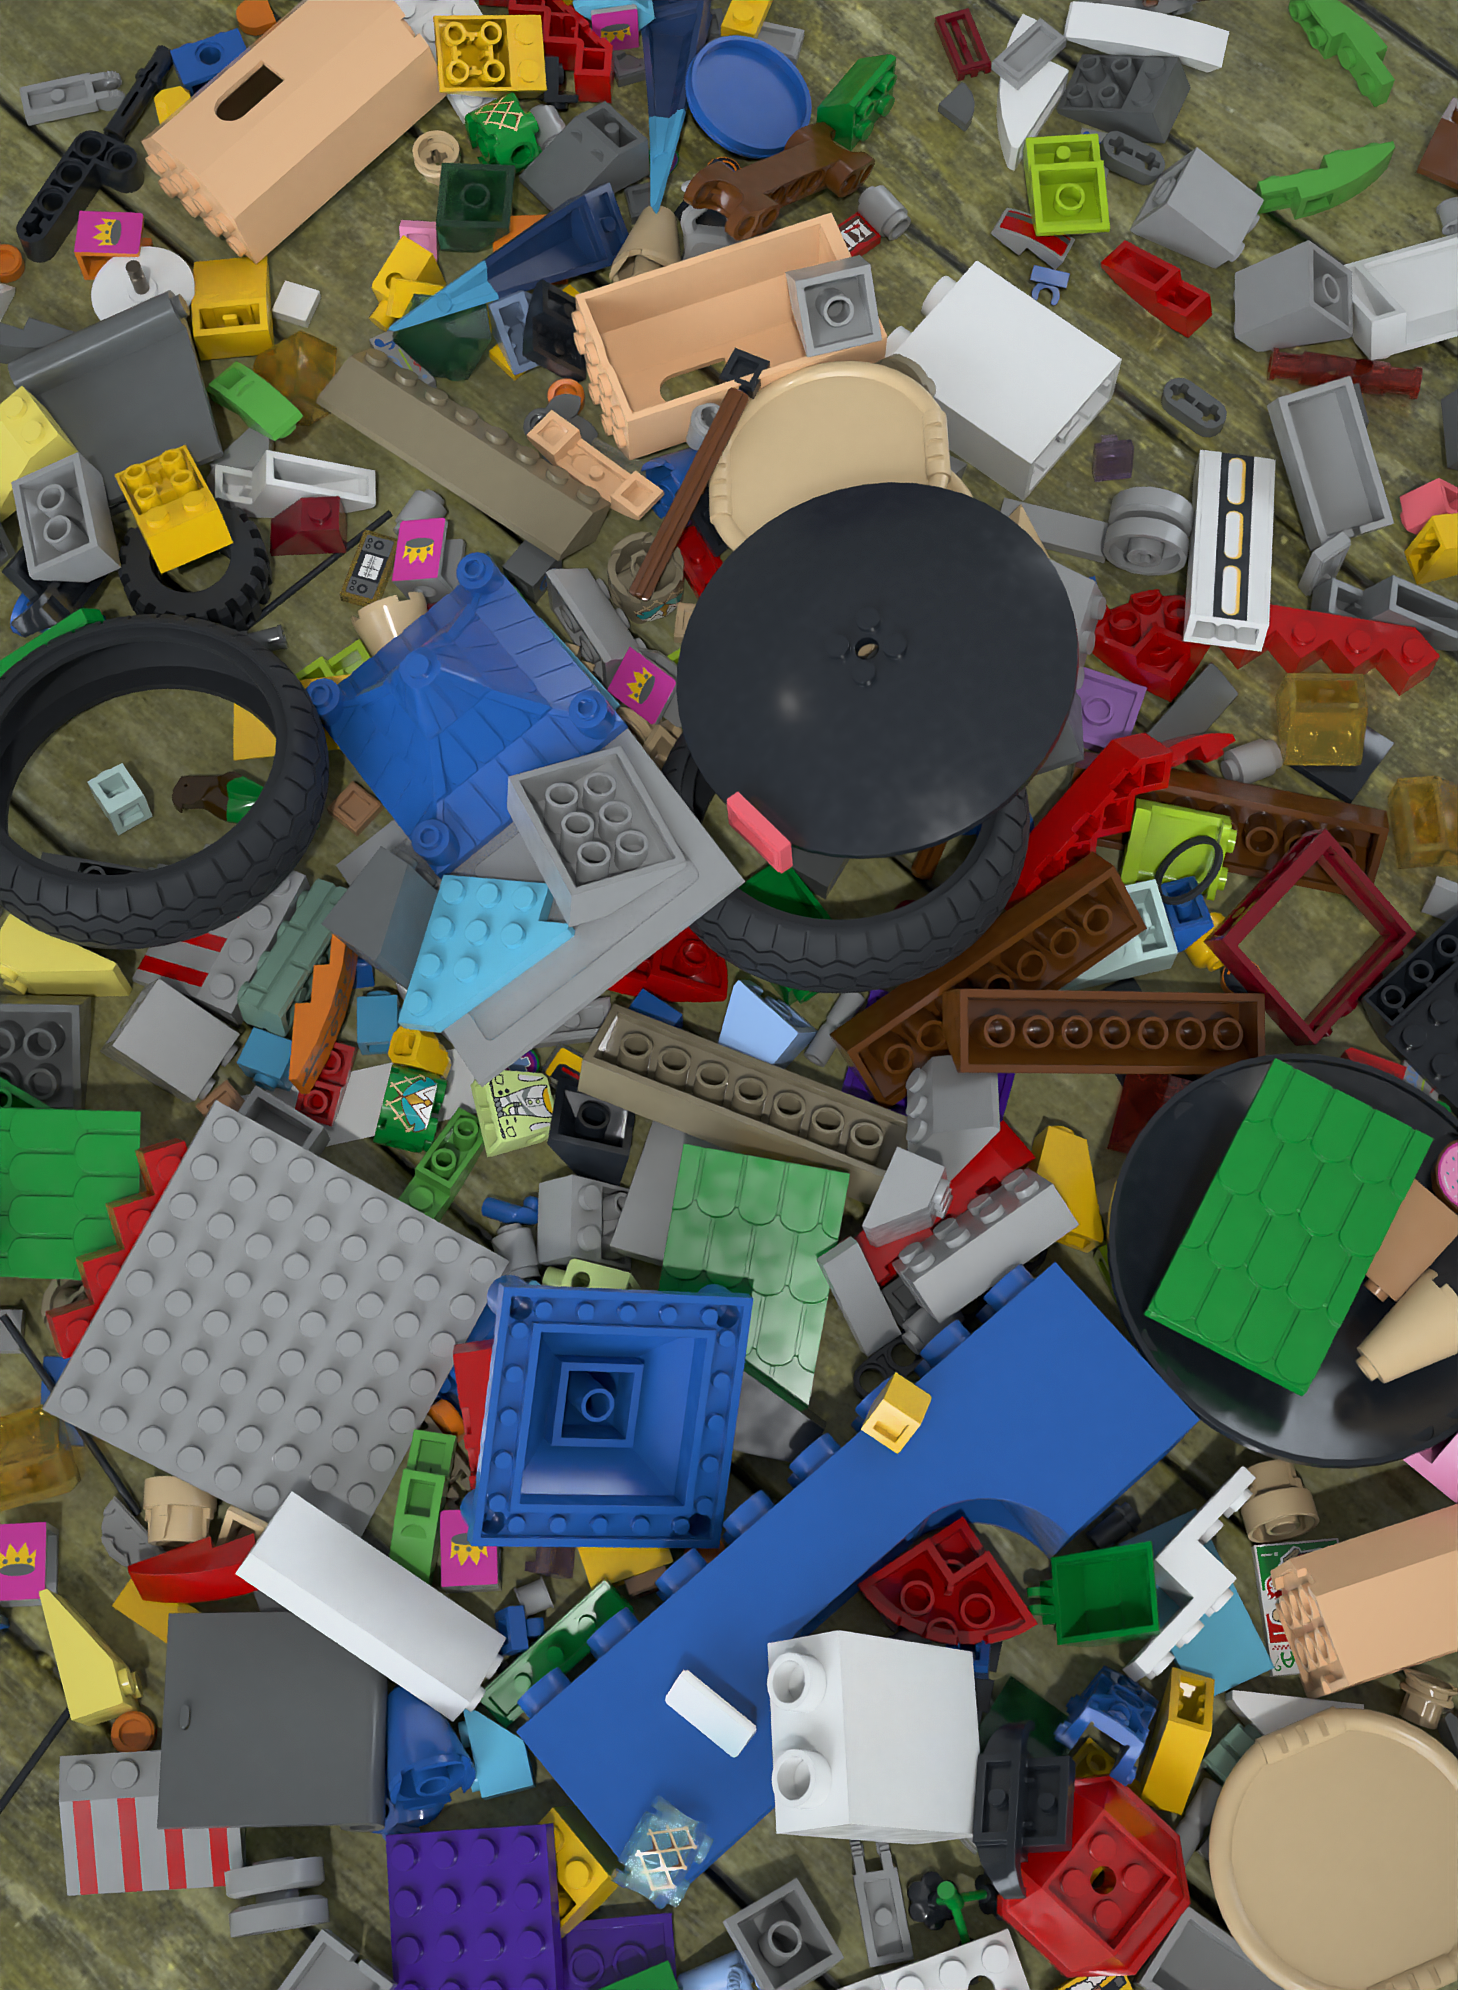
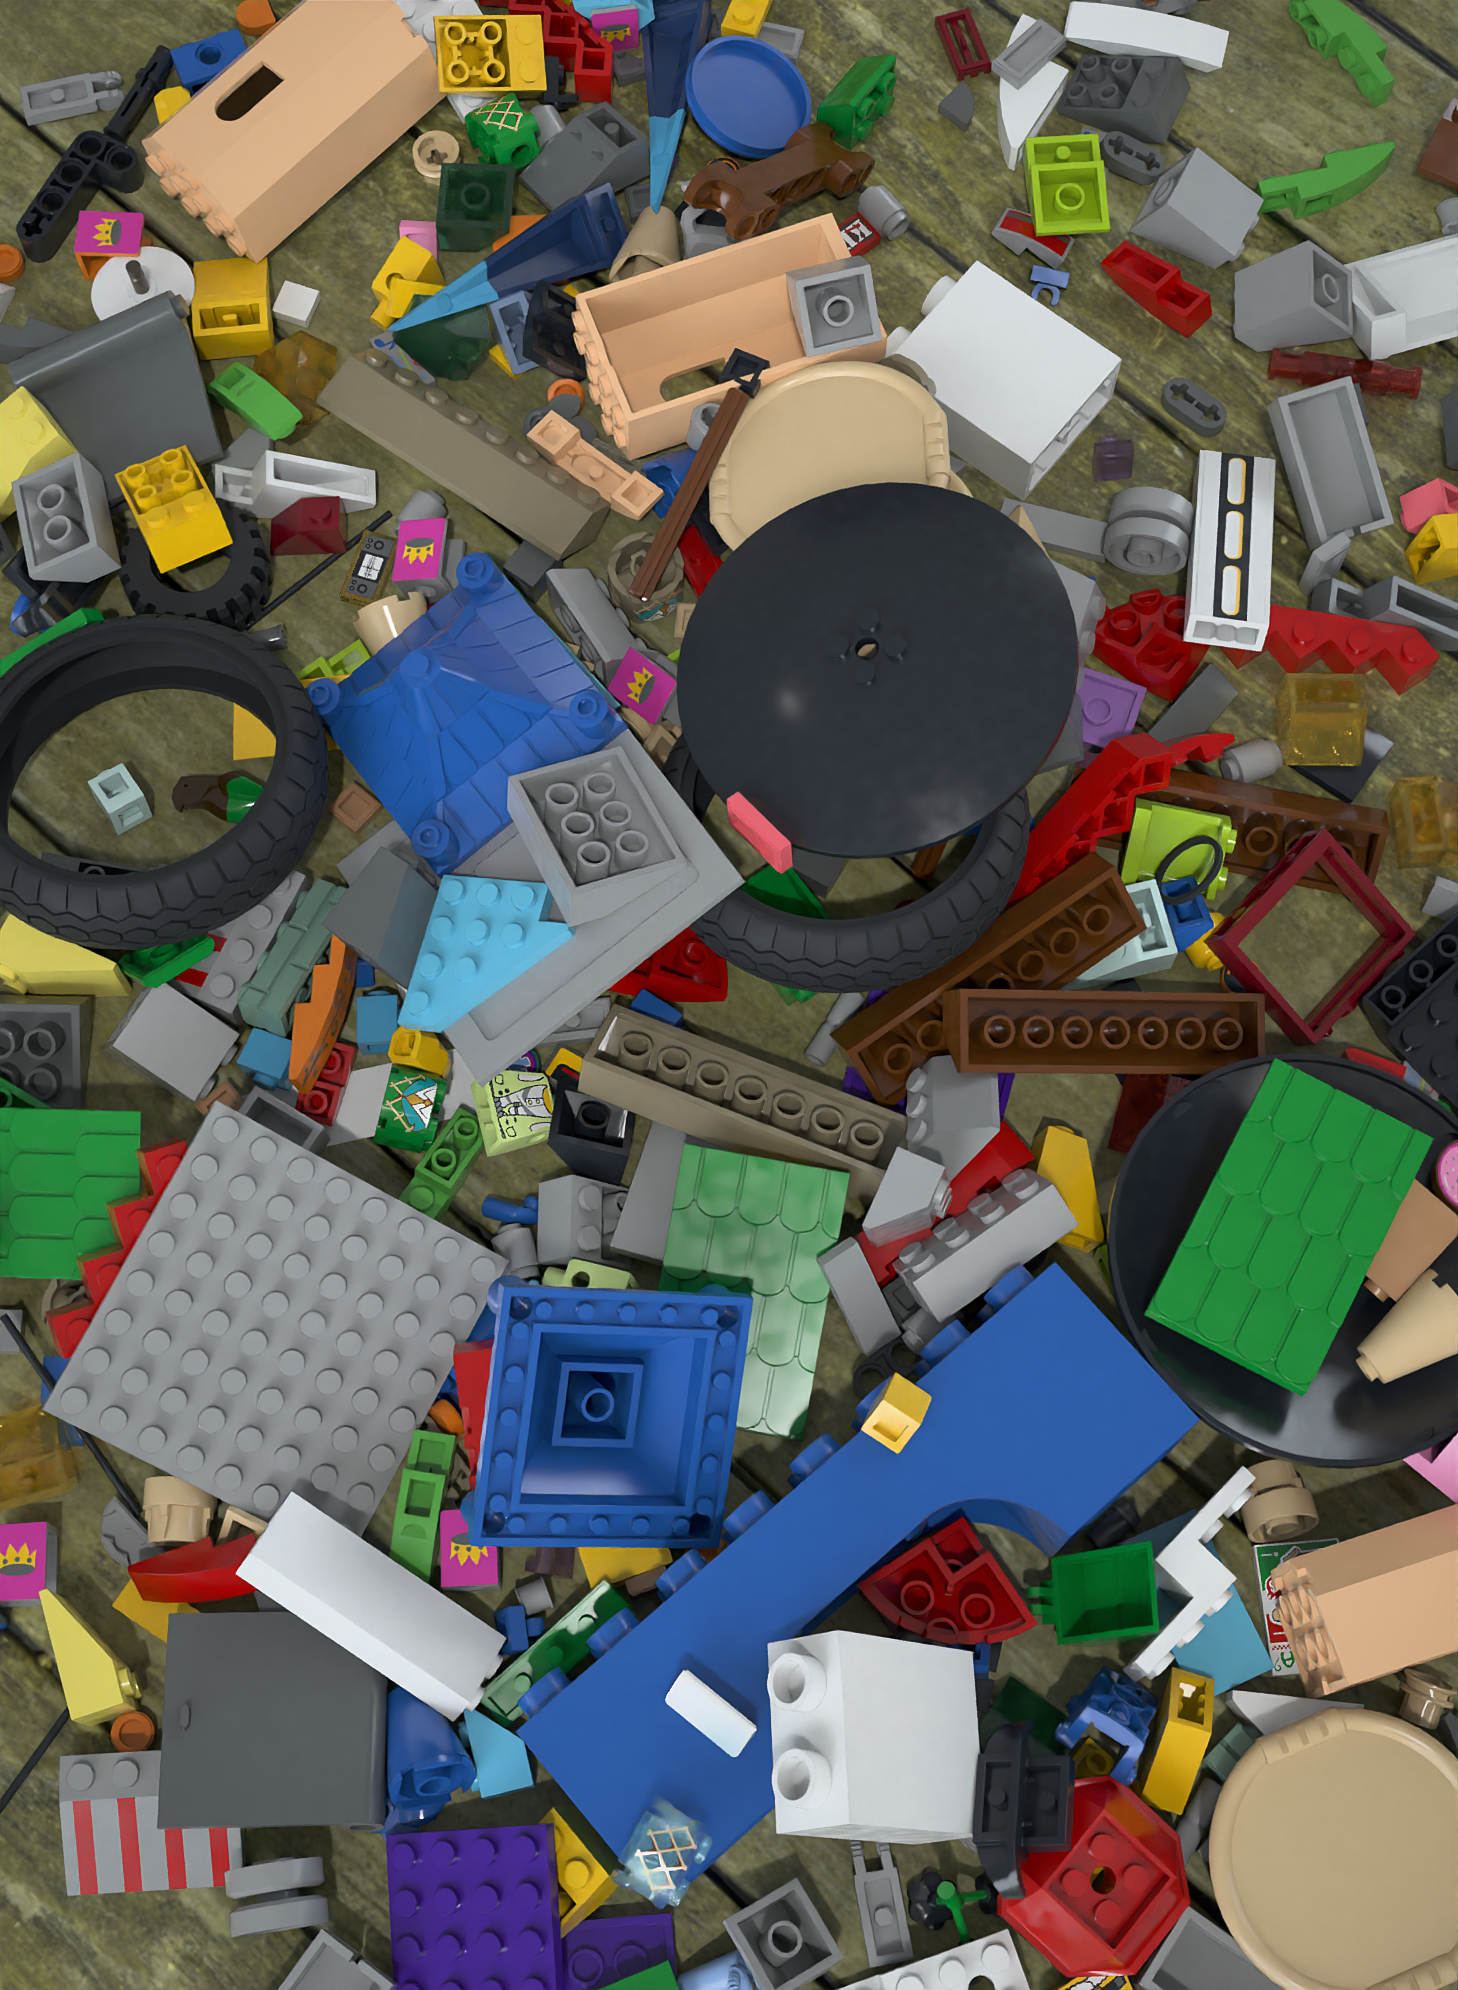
light blue slope [718,980,818,1069] -> none
black slope [733,1363,827,1462] -> none
none -> green tile [117,934,215,988]

